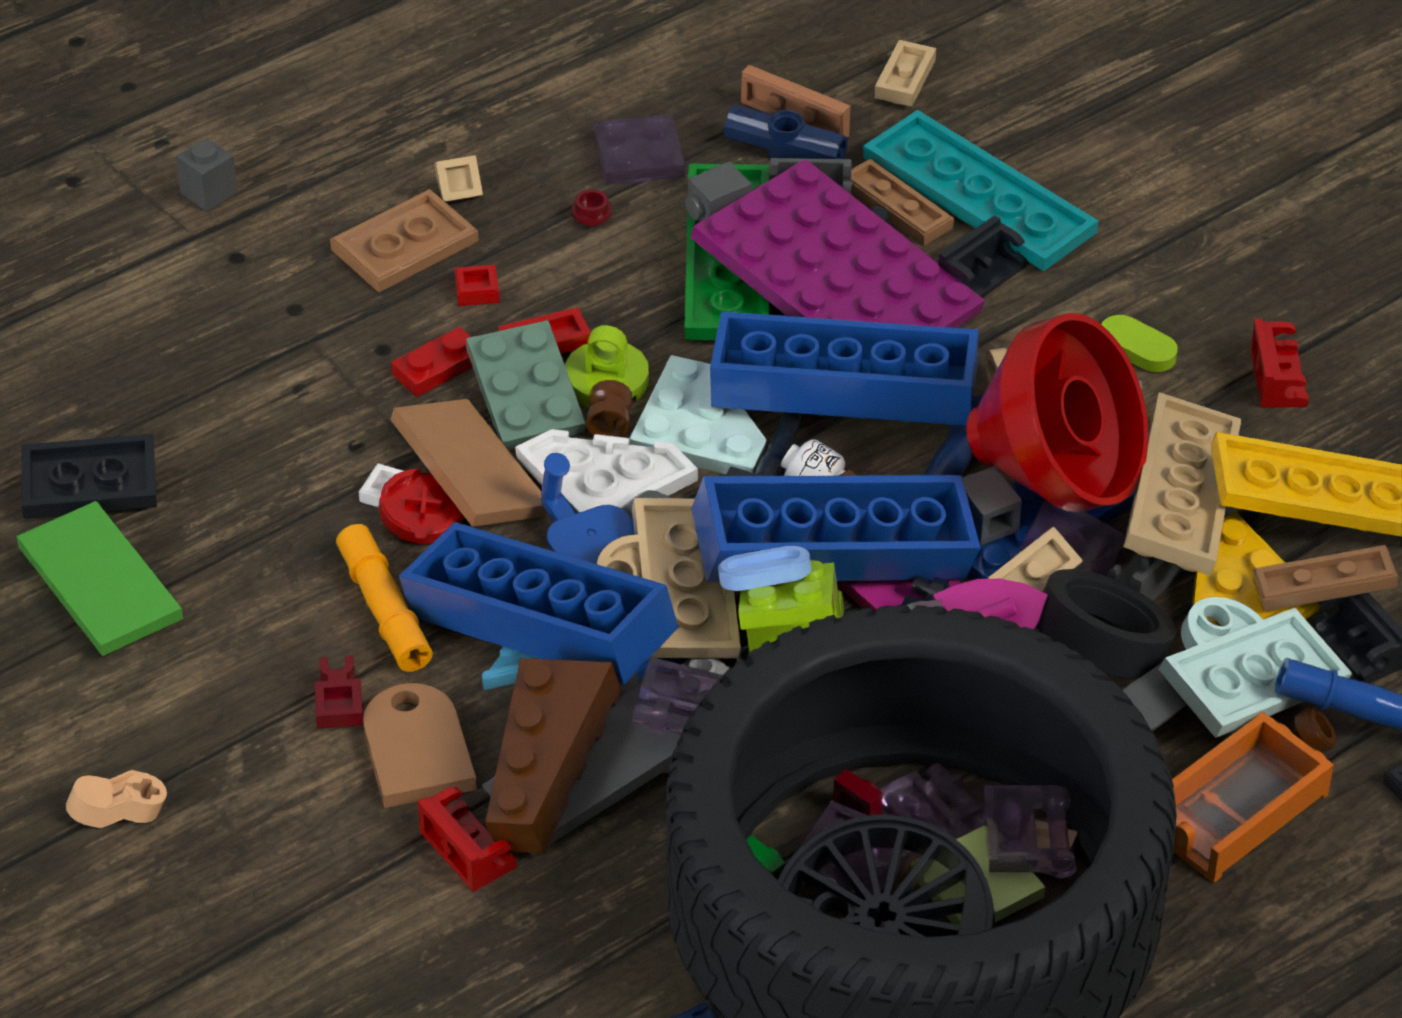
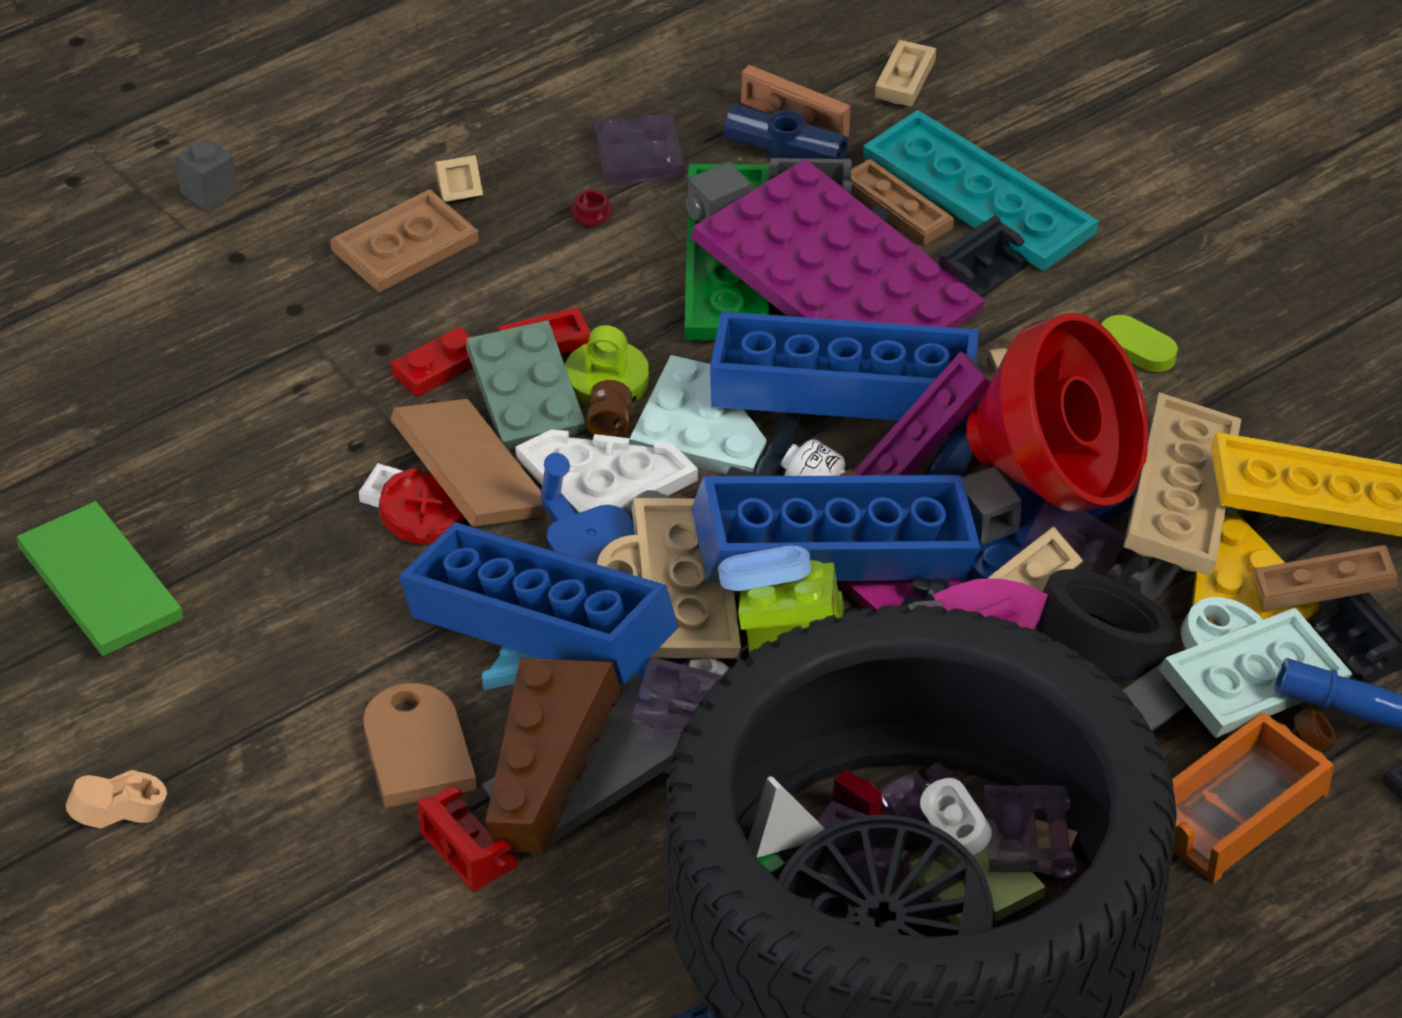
black plate [21,434,157,519] -> none
dark red plate [314,655,364,729] -> none
light orange piece [336,524,433,672] -> none
red tile [454,265,500,306] -> none
red hinge [1250,319,1309,408] -> none
none -> white tile [748,776,825,858]
none -> magenta plate [853,351,991,476]
none -> white plate [920,778,992,856]

